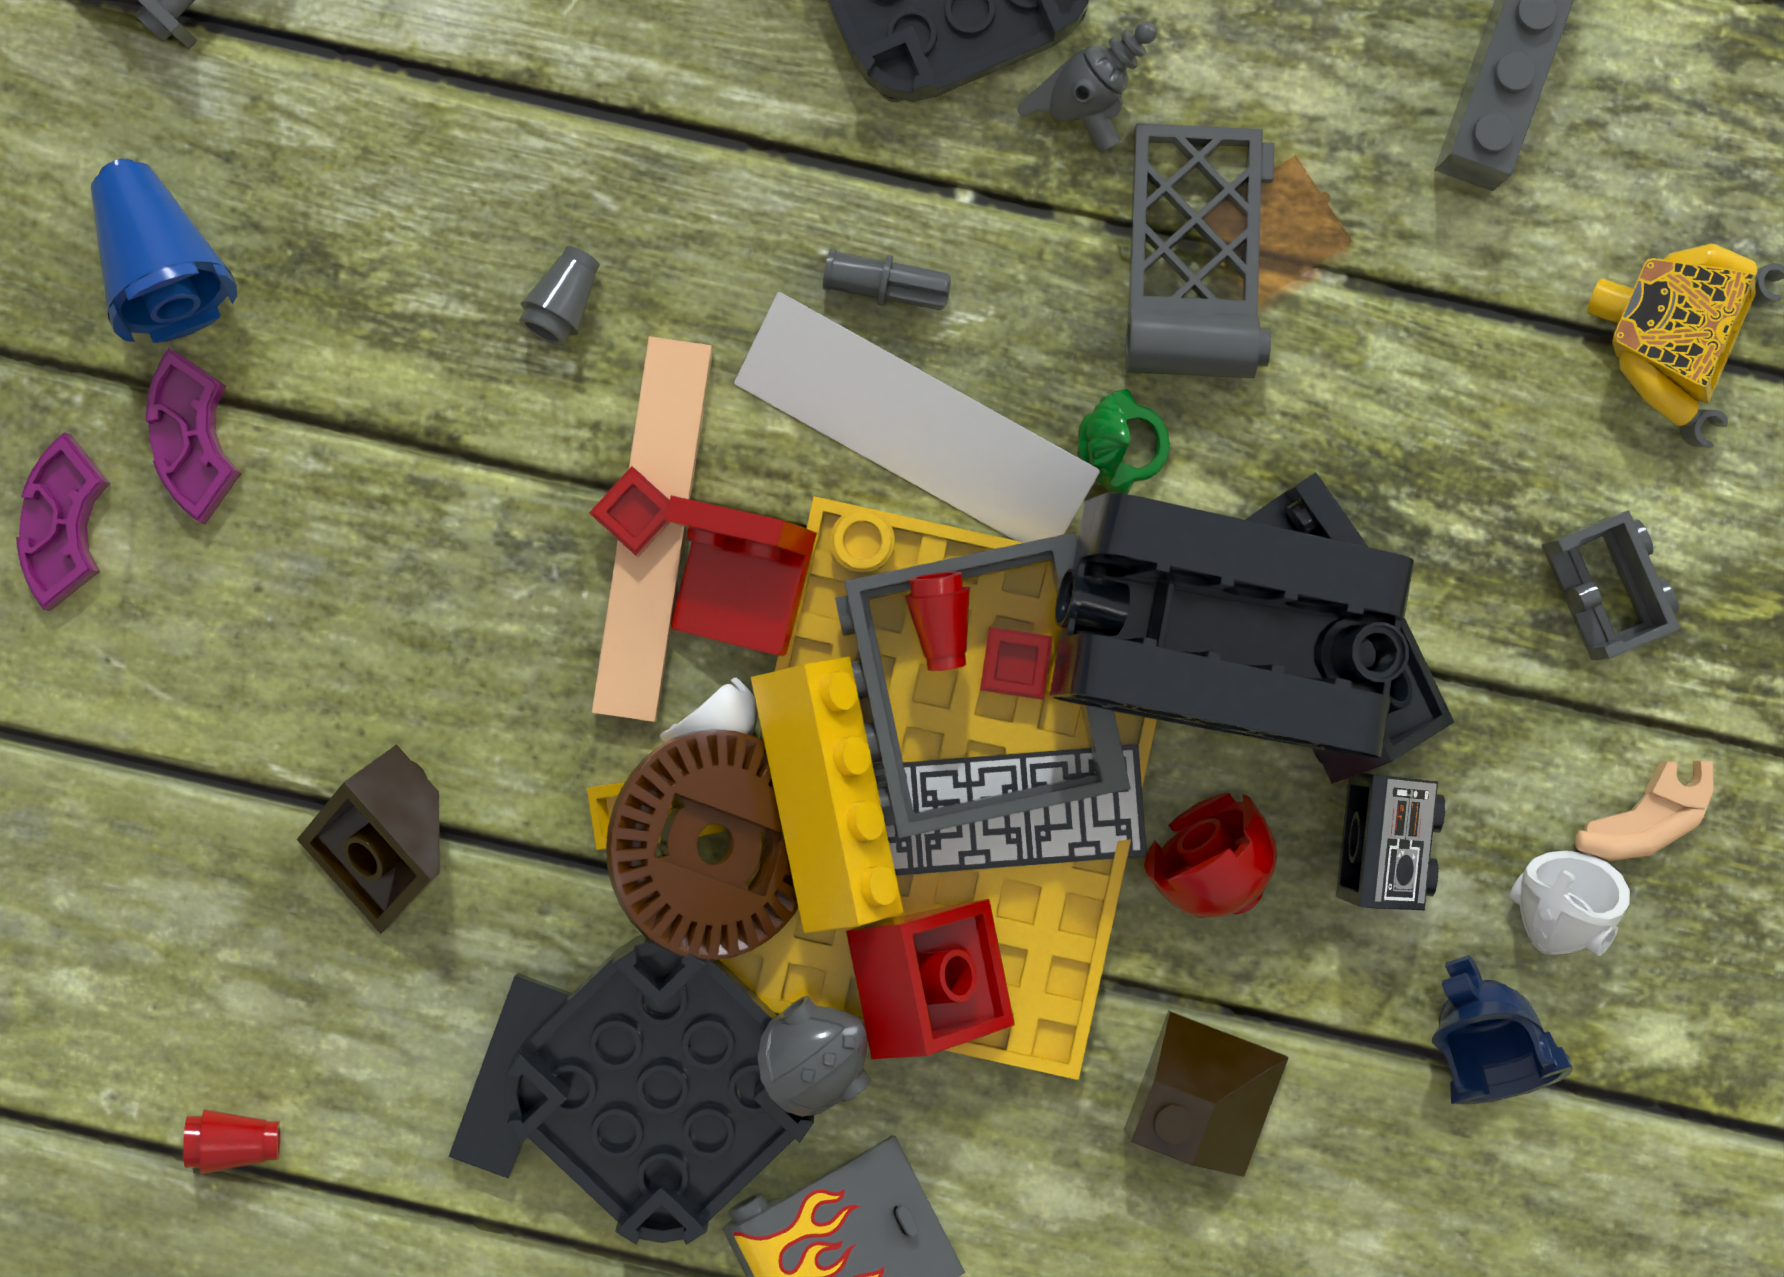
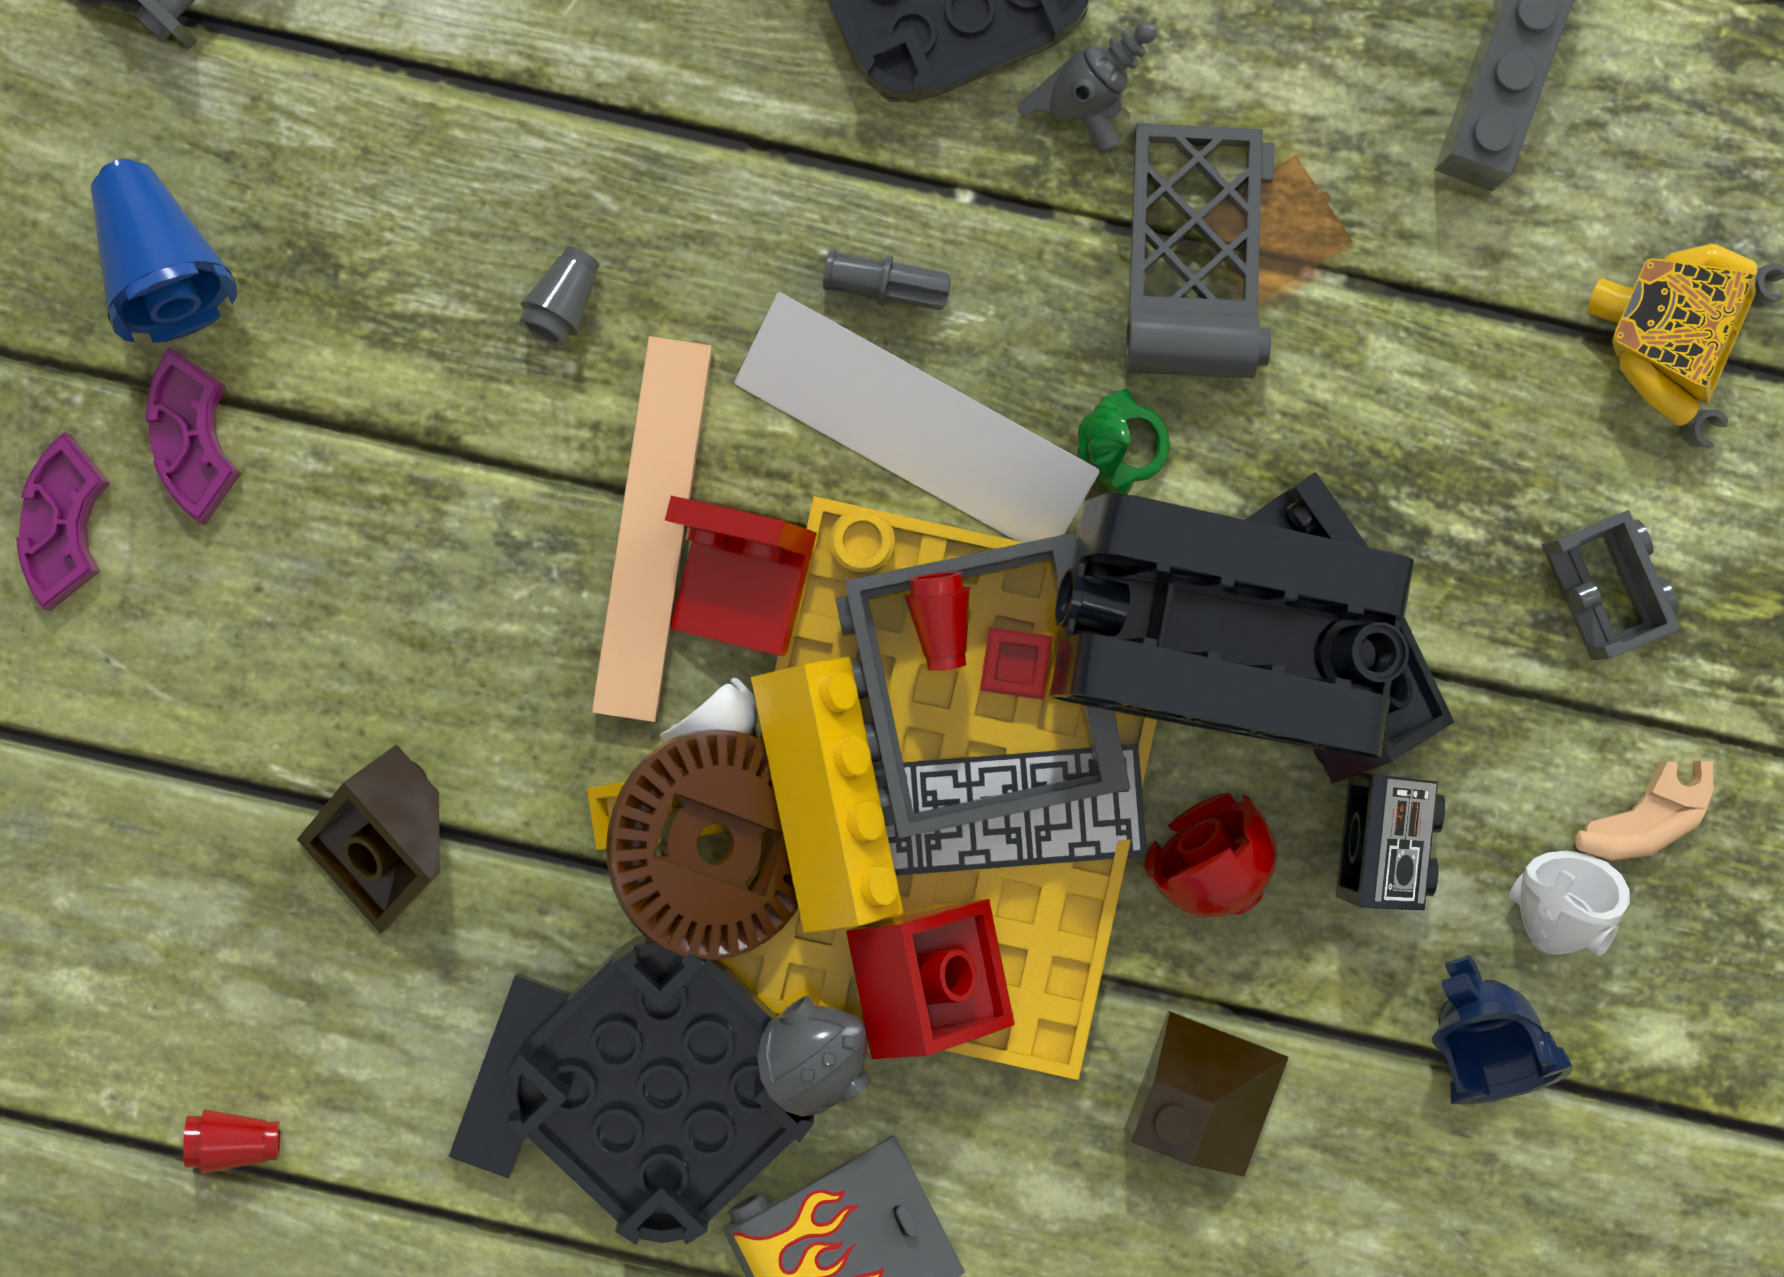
red tile [589,466,670,557] -> none

